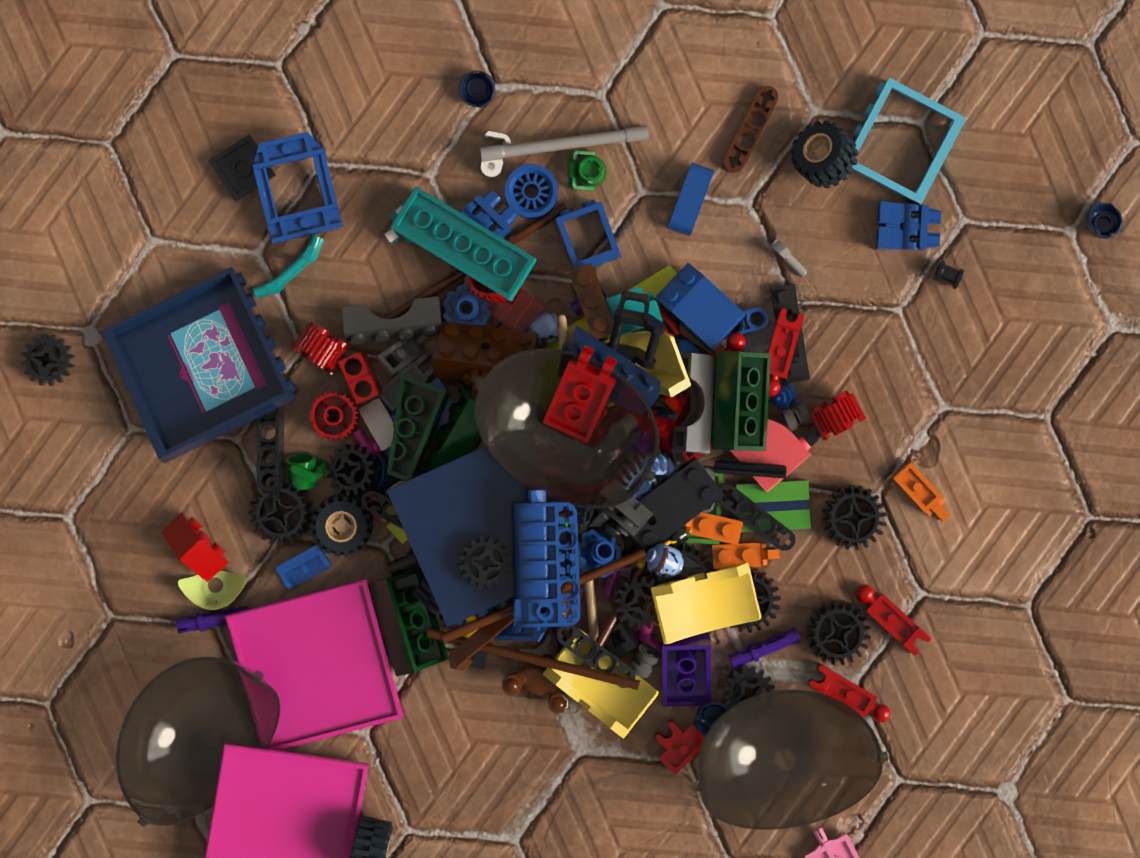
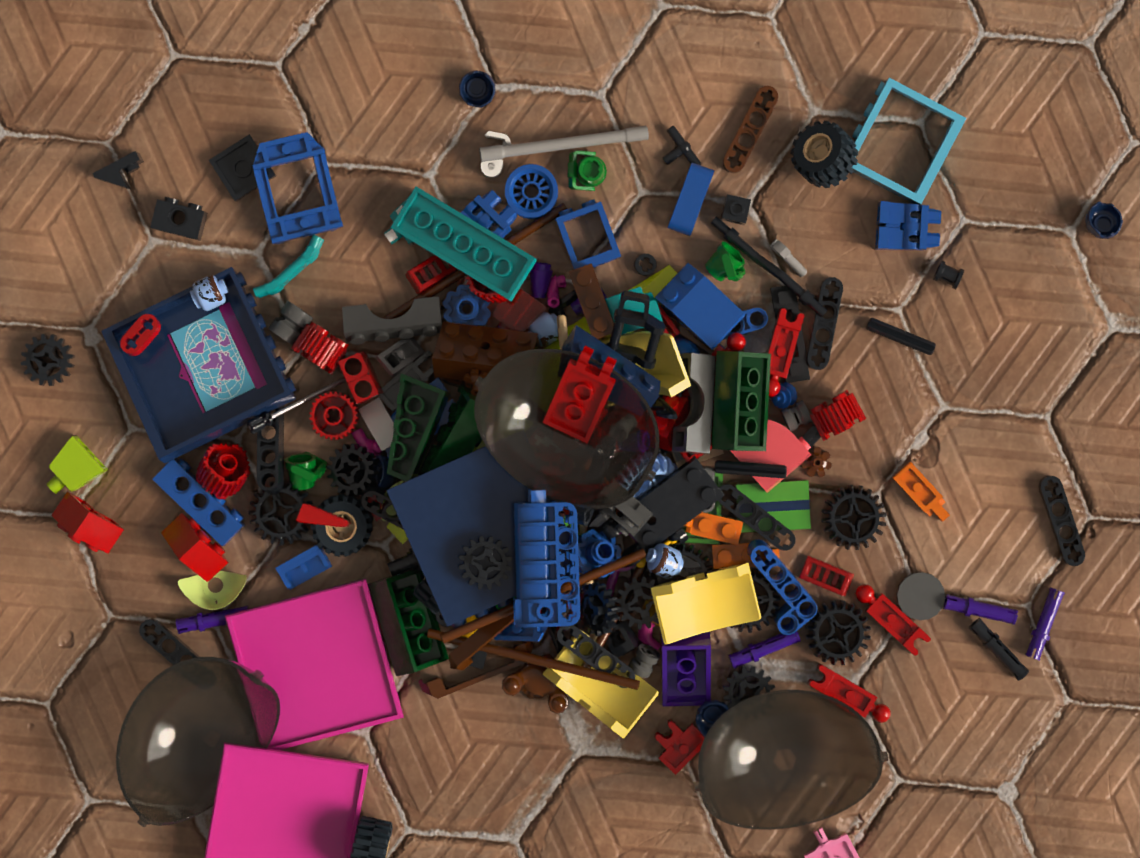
none -> lime torso [46,436,108,494]
none -> red brick [51,491,124,554]
none -> black slope [92,151,144,190]
none -> red beam [120,314,161,356]
none -> black beam [139,619,217,689]
none -> black brick [150,197,208,241]
none -> blue brick [152,458,246,547]
none -> light blue head [190,275,228,311]
none -> red brick [196,443,251,499]
none -> piece [247,377,346,434]
none -> dark grey wheel [269,300,313,345]
none -> red slope [296,503,350,527]
none -> red slope [405,255,458,294]
none -> reddish brown piece [418,641,534,699]
none -> dark purple cone [530,262,553,298]
none -> dark pink arm [547,275,566,308]
none -> black bar [548,290,578,320]
none -> black gear [578,582,620,636]
none -> black bush [634,254,657,276]
none -> black piece [663,126,701,165]
none -> green piece [705,241,745,281]
none -> black bar [710,216,827,317]
none -> black brick [721,194,751,225]
none -> blue beam [747,539,818,635]
none -> red slope [799,556,854,596]
none -> reddish brown plant [801,447,832,477]
none -> black beam [807,277,843,370]
none -> black axle [866,318,936,355]
none -> dark grey tile [896,572,945,620]
none -> dark purple pin [943,594,1018,625]
none -> black pin [969,618,1029,681]
none -> dark purple pin [1025,587,1065,661]
none -> black beam [1039,476,1085,566]

